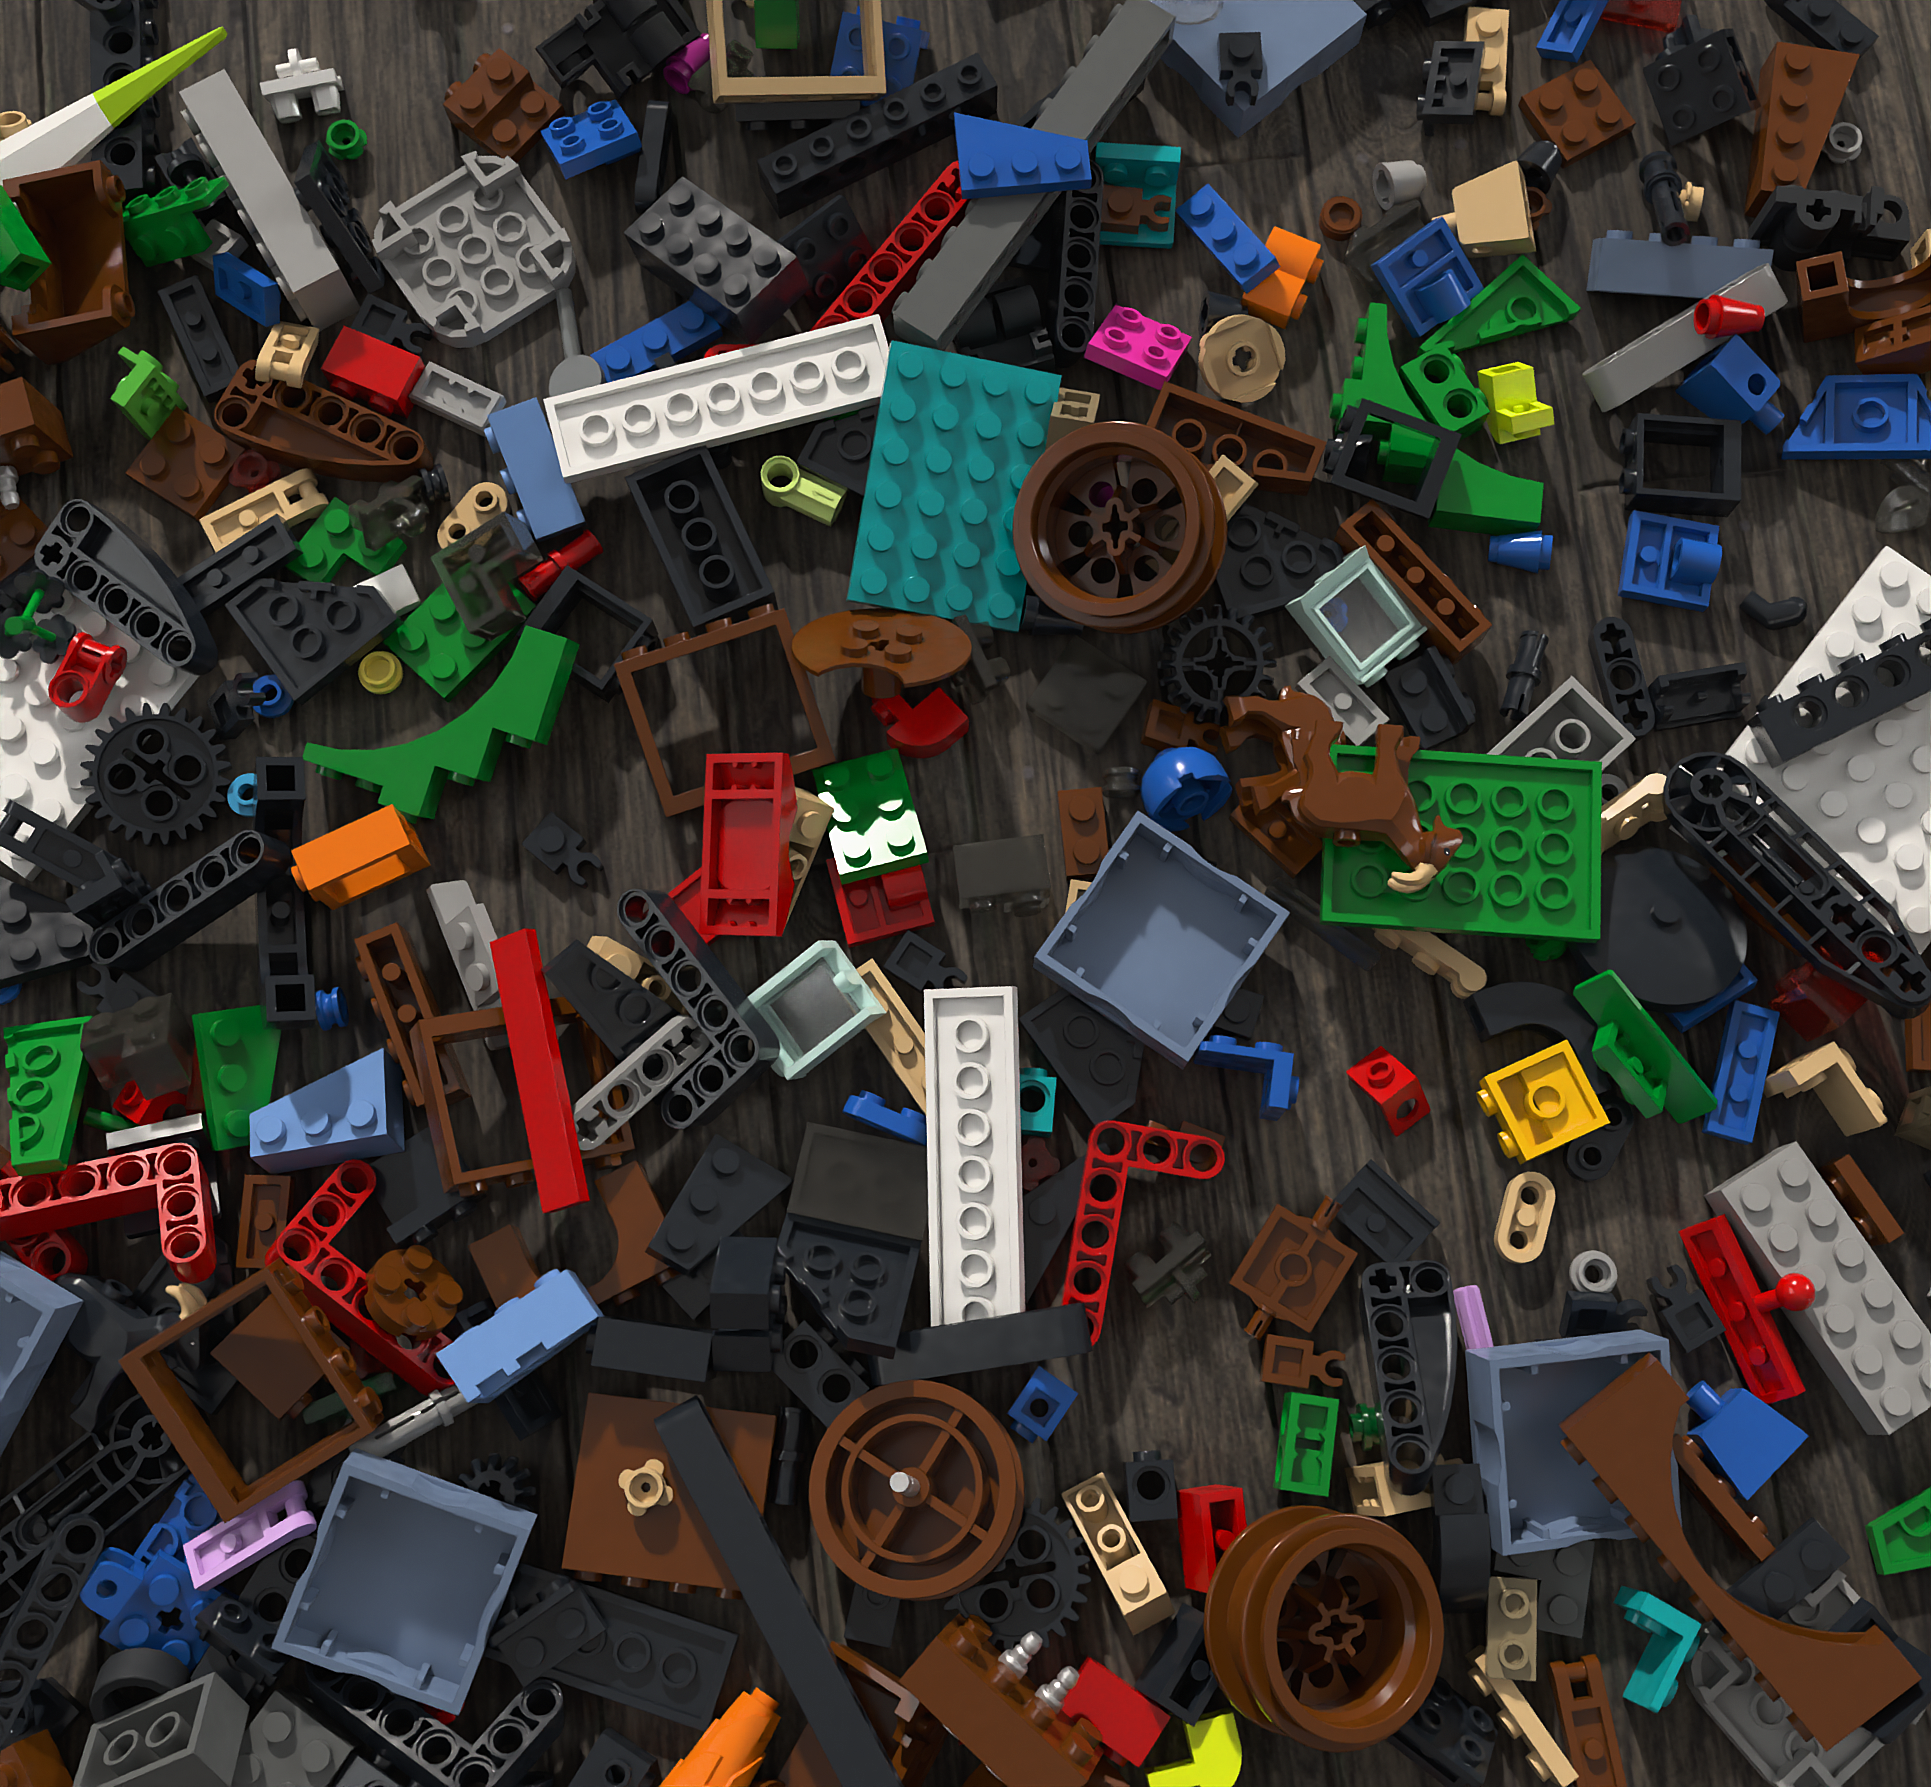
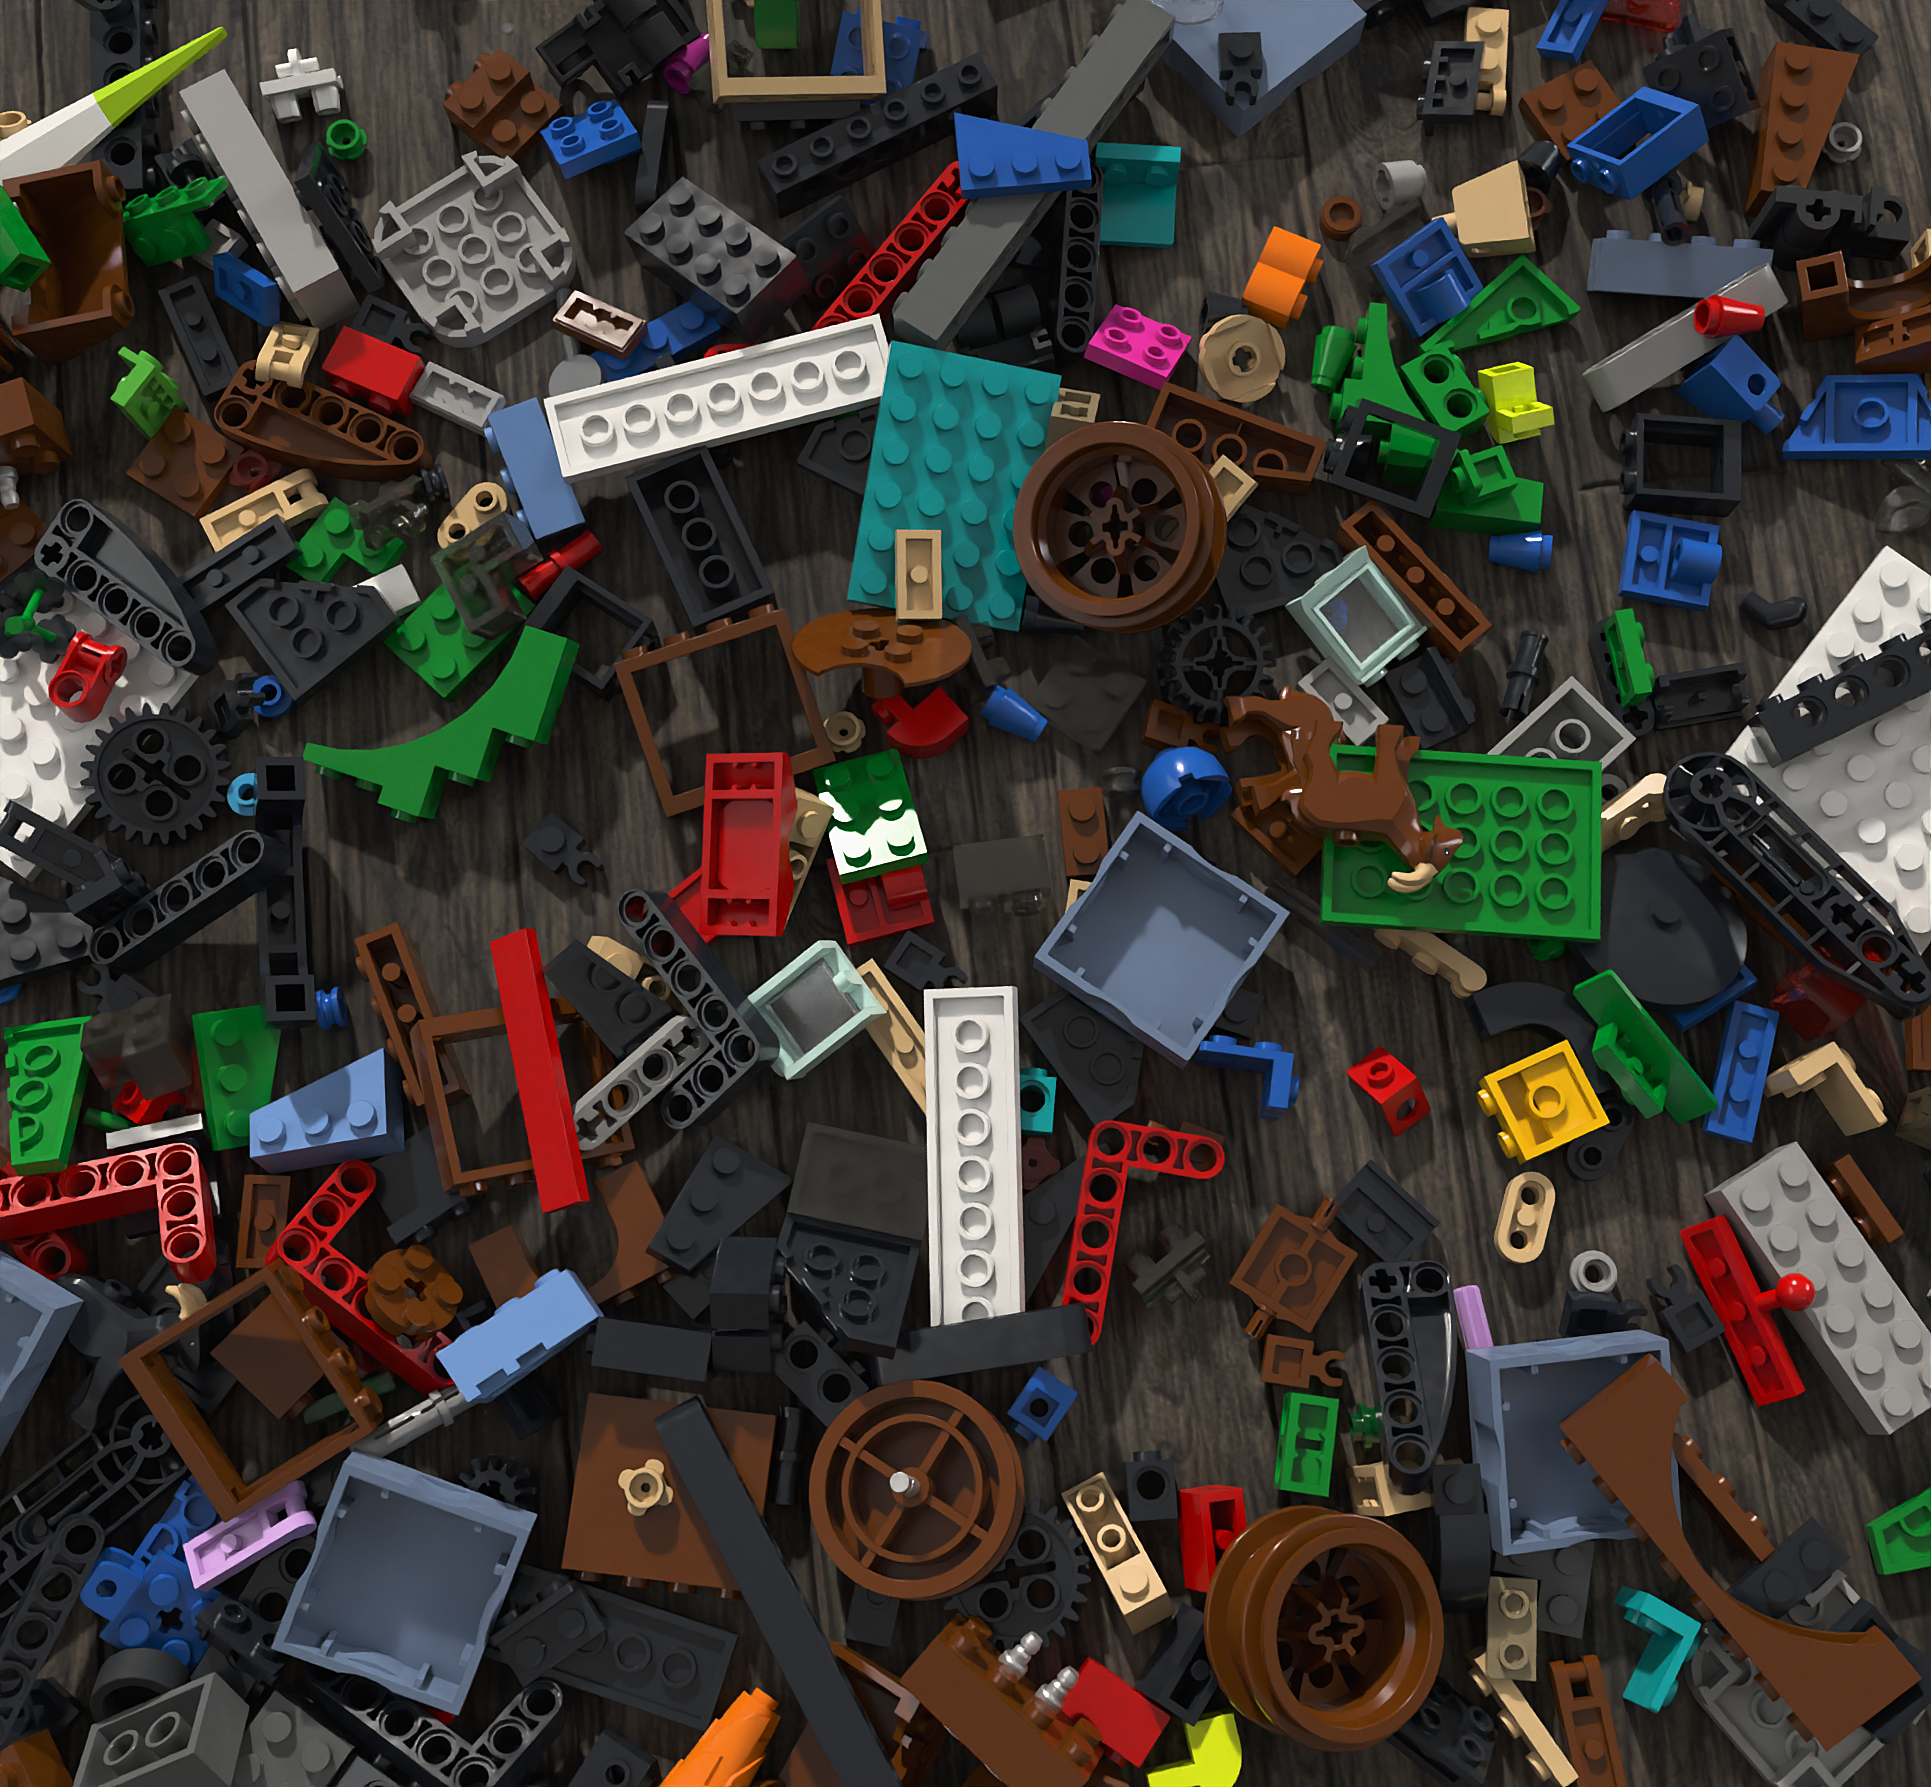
orange window [291,804,430,910] -> none
light yellow plate [358,651,403,694] -> none
light grey bracket [426,880,510,1050] -> none
yellowish green piece [761,455,847,527] -> none
blue plate [842,1090,927,1147] -> none
reddish brown plate [1100,184,1172,235] -> none
blue plate [1175,184,1280,294] -> none
blue torso [1686,1381,1809,1500] -> none
none -> reddish brown plate [552,290,648,361]
none -> tan plate [824,711,866,753]
none -> tan plate [895,530,942,621]
none -> blue cone [979,685,1048,742]
none -> green cone [1310,326,1357,393]
none -> green bracket [1448,445,1518,506]
none -> blue window [1566,86,1709,201]
none -> green plate [1603,608,1655,708]

